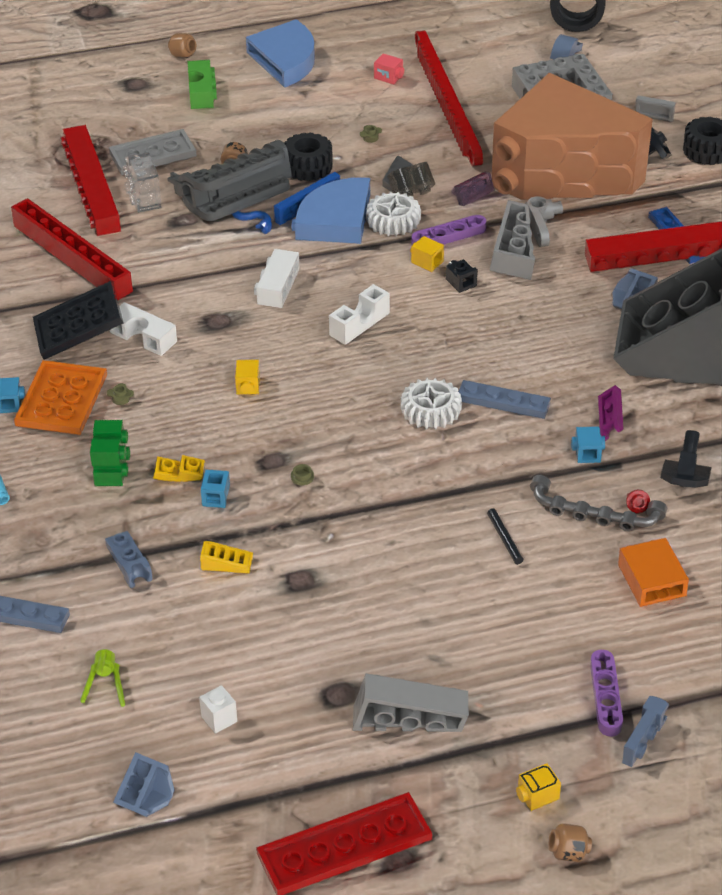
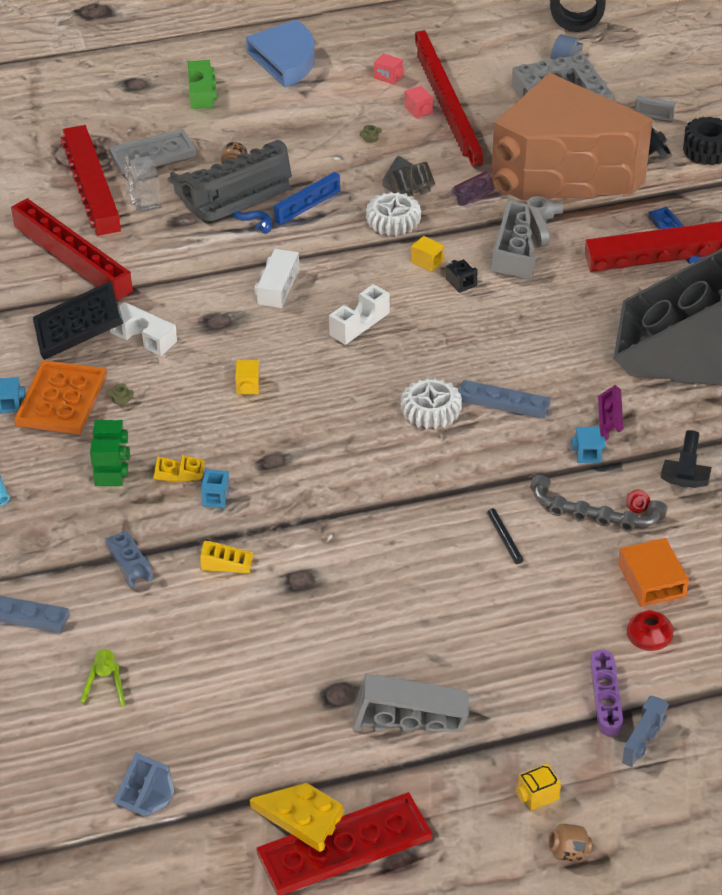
medium nougat head [168,33,197,58] -> none
white brick [199,685,237,734] -> none
black tyre [284,132,333,181] -> none
olive plate [291,464,314,486] -> none
medium blue brick [292,177,371,244] -> none
medium lavender beam [412,215,486,245] -> none
sand blue slope [612,268,658,309] -> none
none -> yellow wing [250,783,344,852]
none -> coral brick [405,86,433,118]
none -> red piece [627,610,673,651]

